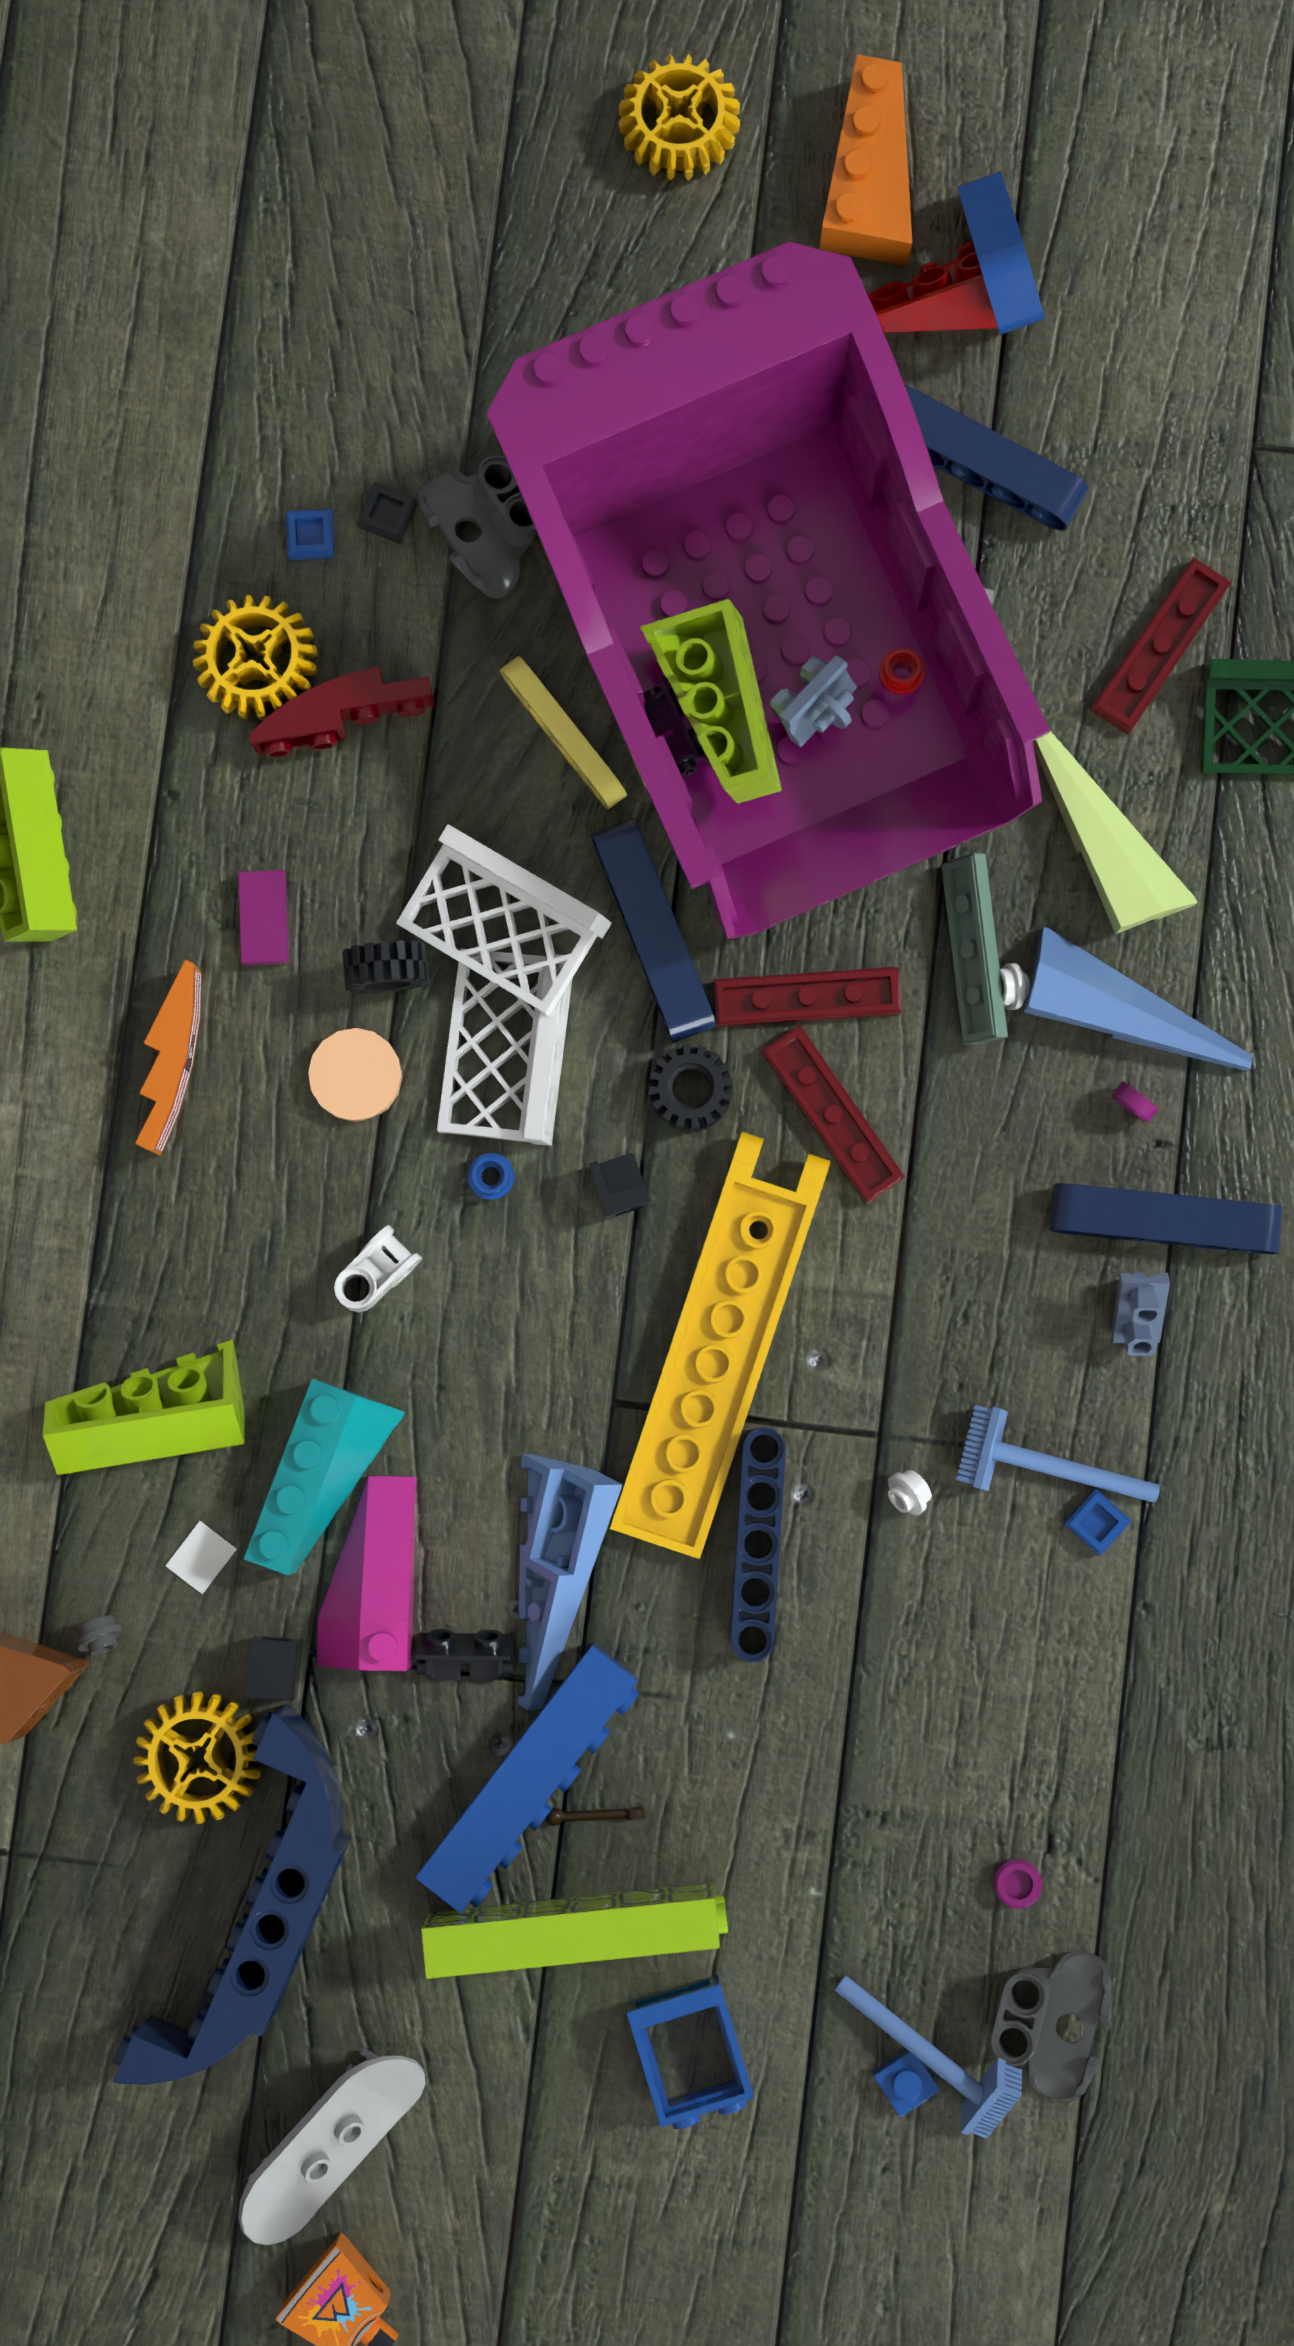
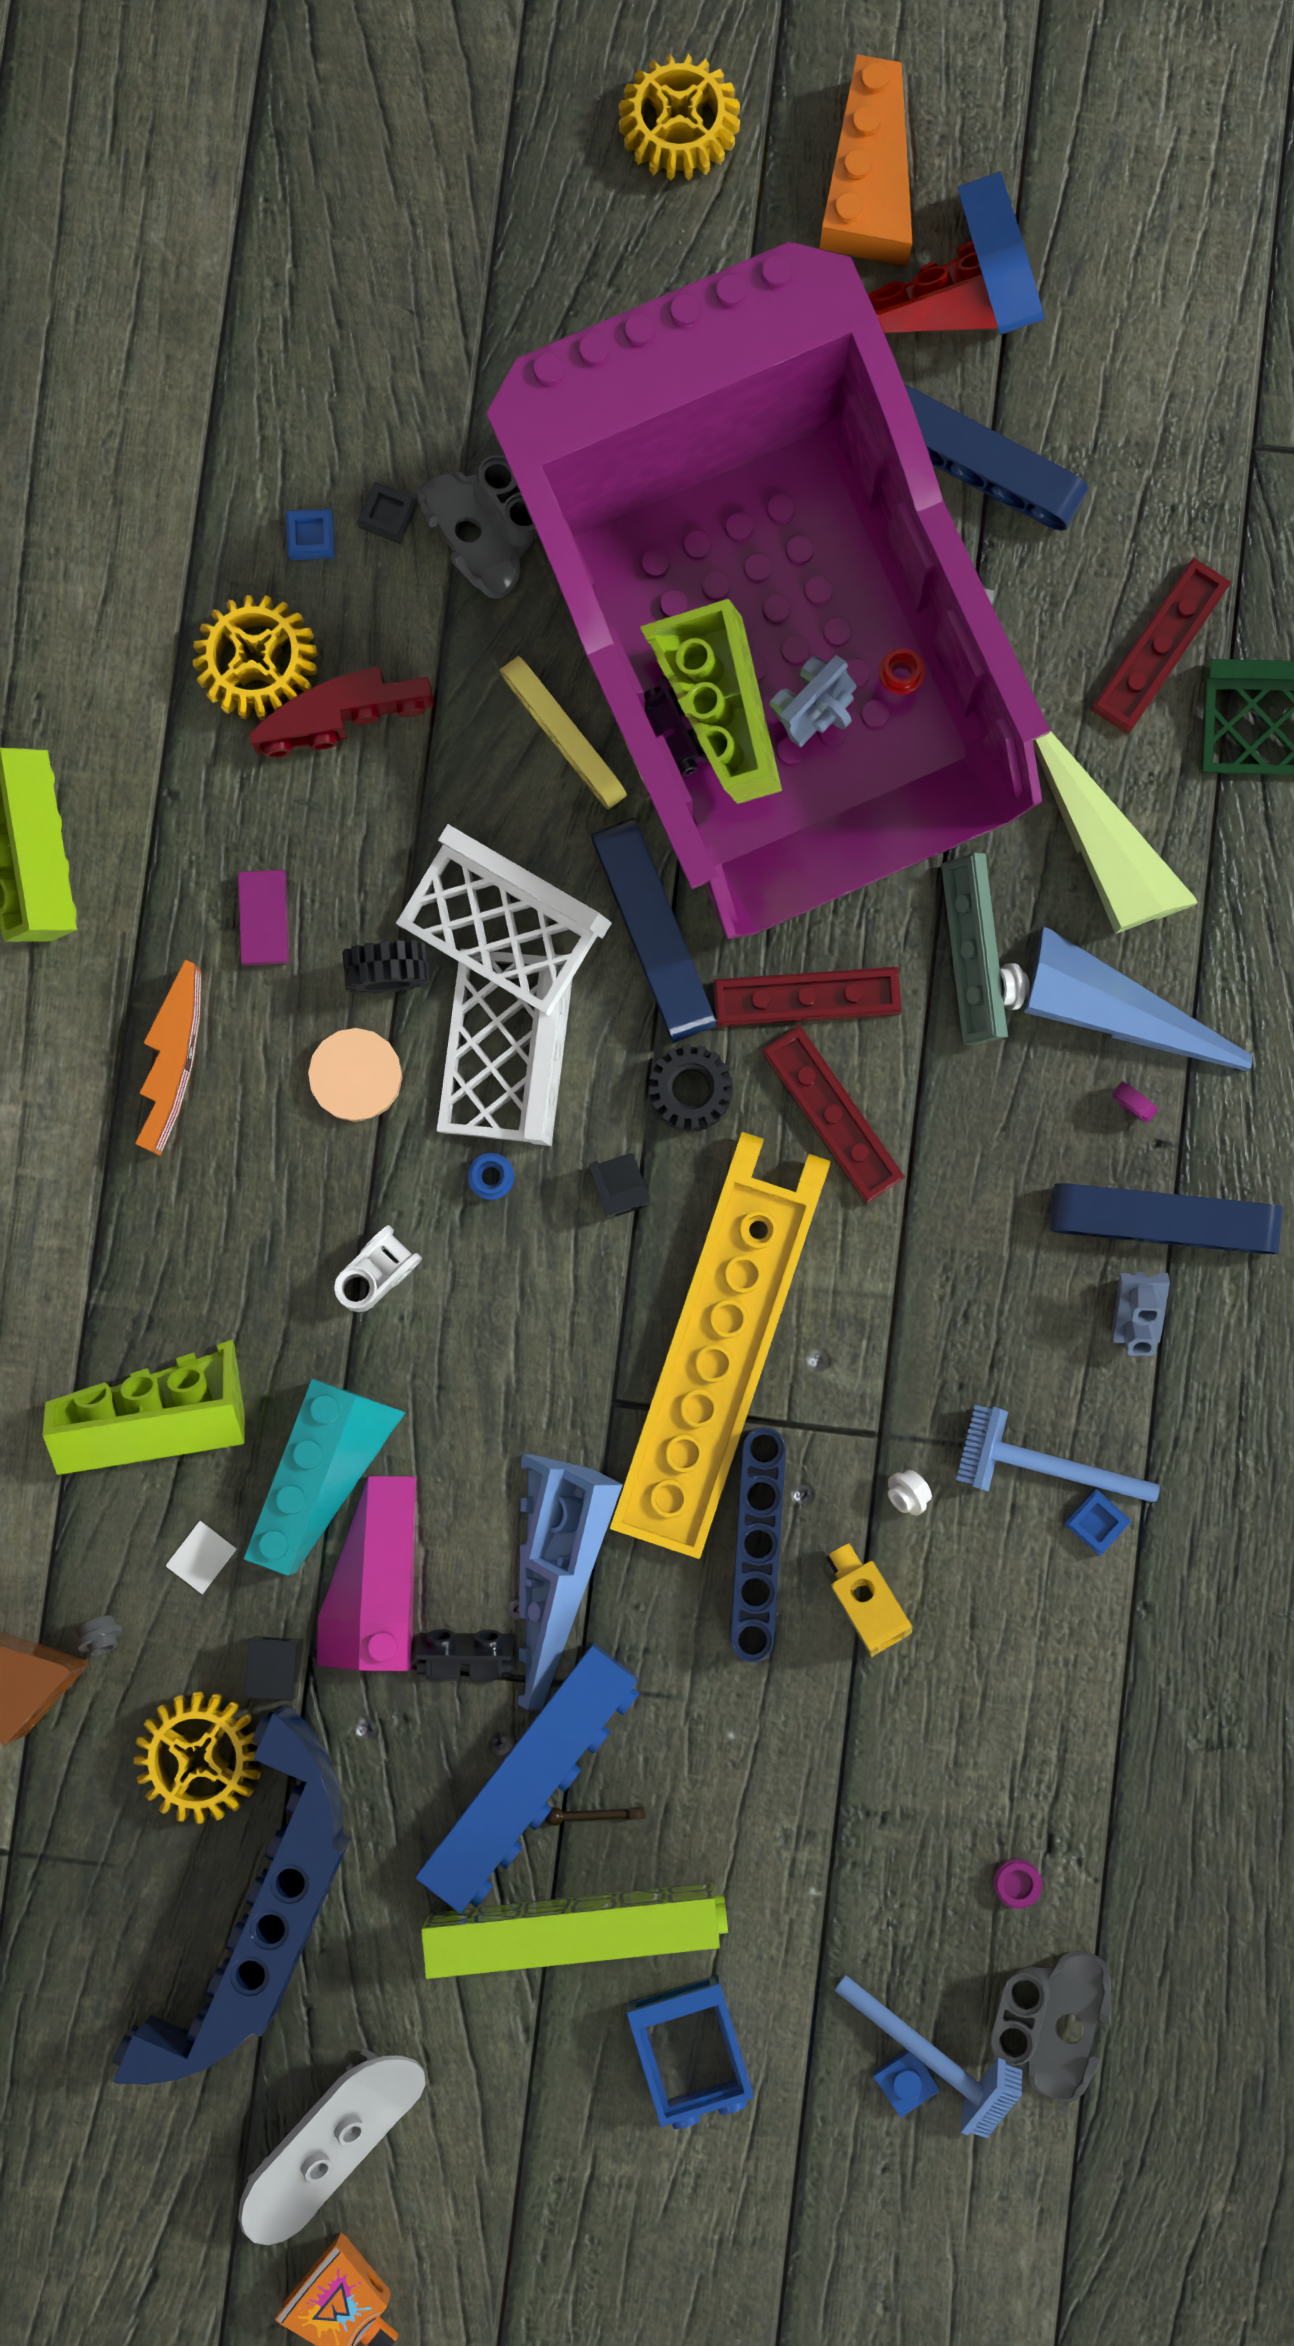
none -> yellow torso [825,1543,912,1657]

